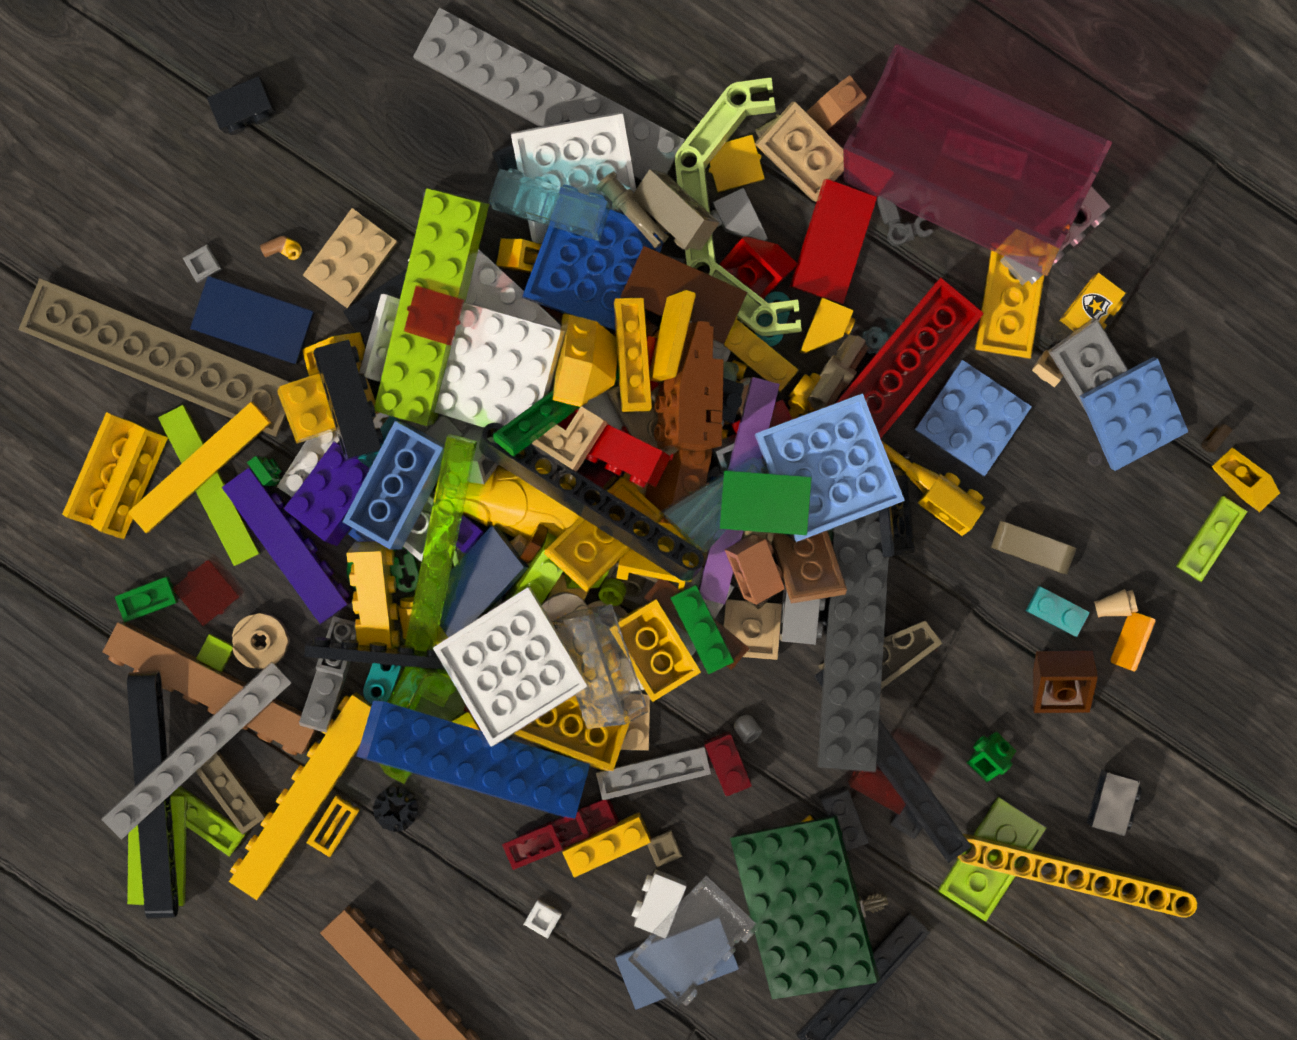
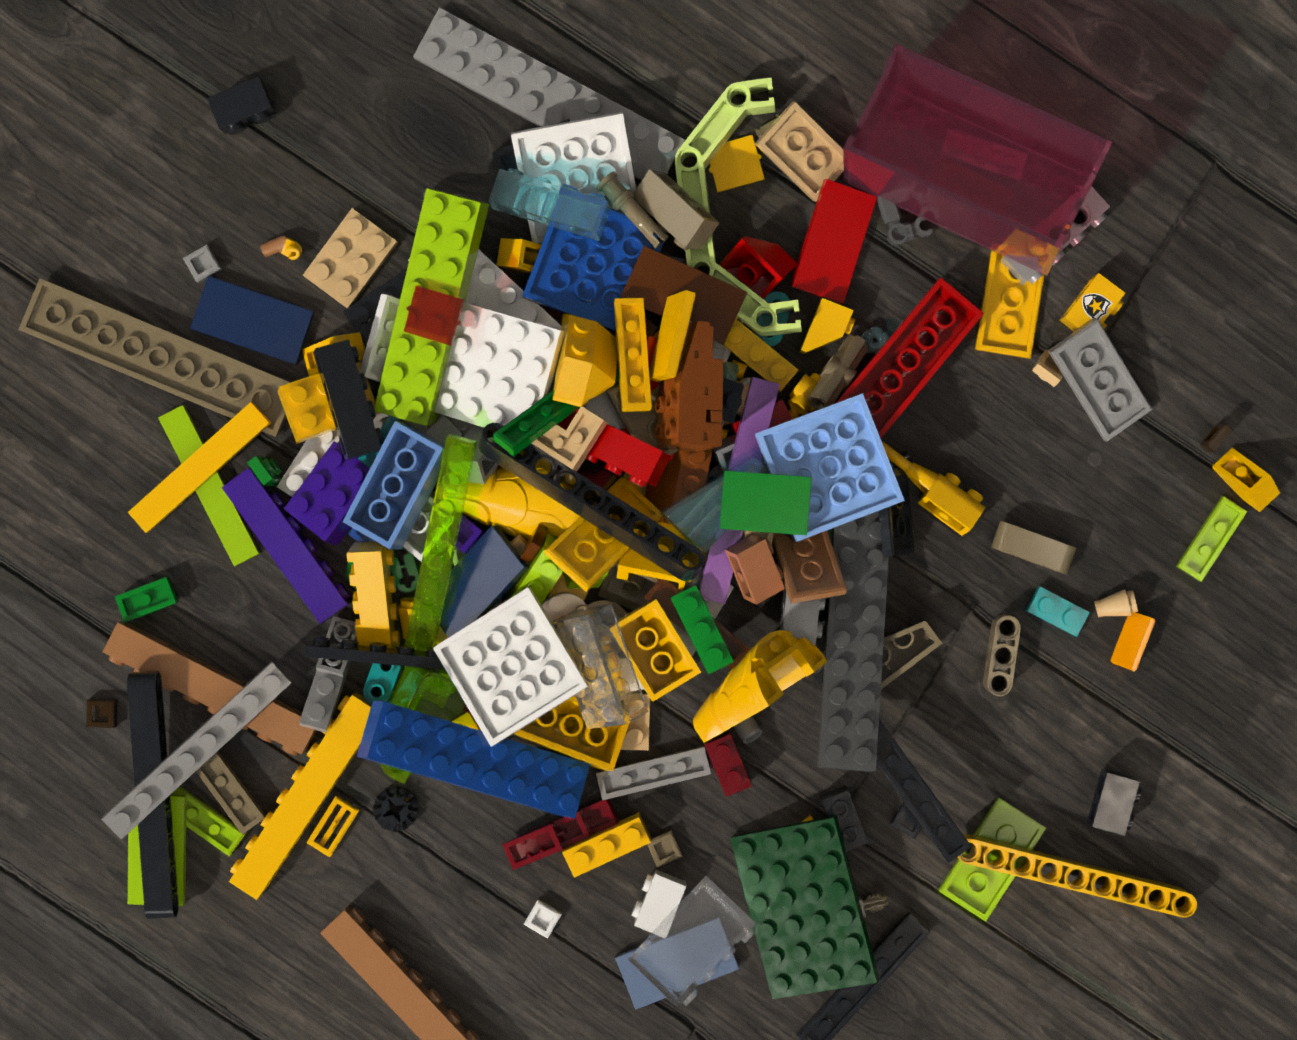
yellow slope [62,412,168,539] -> none
clear red piece [174,560,239,626] -> none
lime tile [196,634,233,672] -> none
tan plate [232,613,290,669] -> none
lime bush [599,578,627,606] -> none
light grey slope [710,188,768,241] -> none
tan plate [724,599,782,660] -> none
medium nougat slope [806,75,867,133] -> none
clear red brick [848,767,906,815] -> none
medium blue plate [914,360,1032,476] -> none
green brick [967,731,1016,782] -> none
reddish brown slope [1033,650,1098,713] -> none
medium blue plate [1079,357,1188,471] -> none
none -> dark brown tile [86,699,117,728]
none -> yellow cone [693,630,827,743]
none -> dark tan beam [983,614,1021,696]

